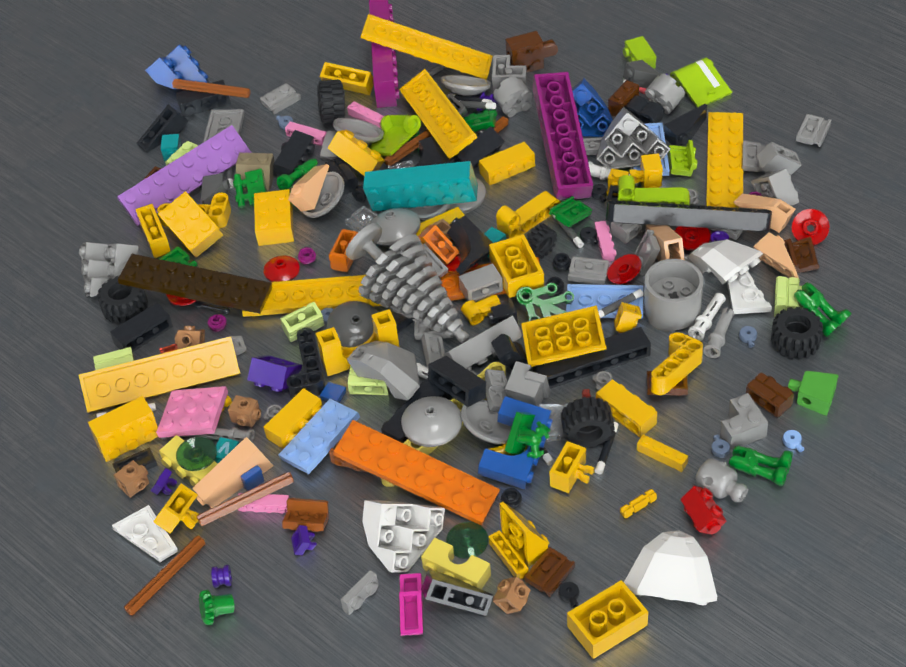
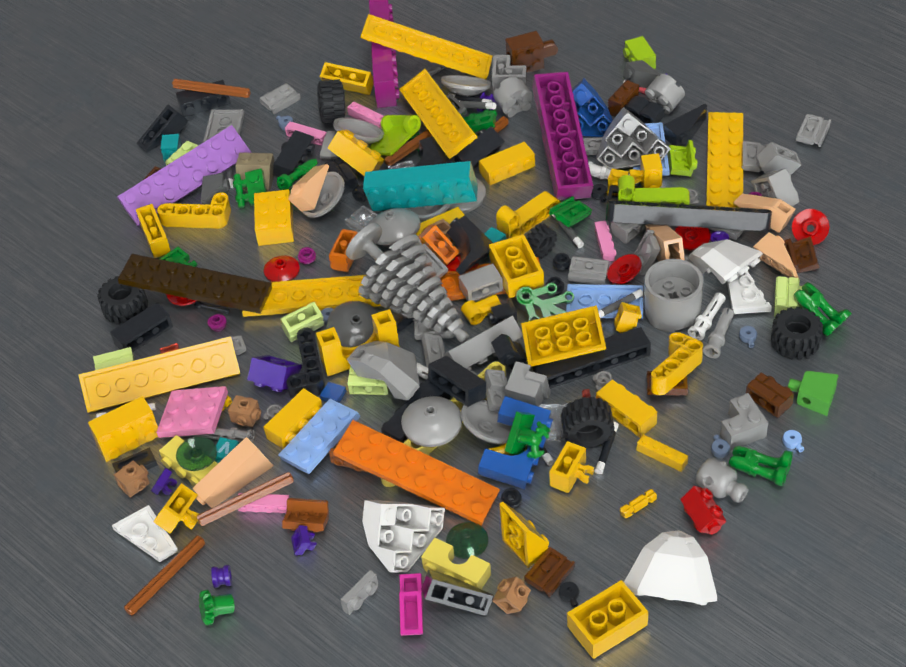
light grey brick [79,242,138,297] -> none
brick [145,45,209,90] -> none
yellow brick [158,191,223,258] -> none
medium nougat brick [175,326,205,349] -> none
blue tile [241,465,264,491] -> none
yellow piece [488,530,529,579] -> none
black piece [580,227,598,245] -> none
lime door [670,57,732,107] -> none

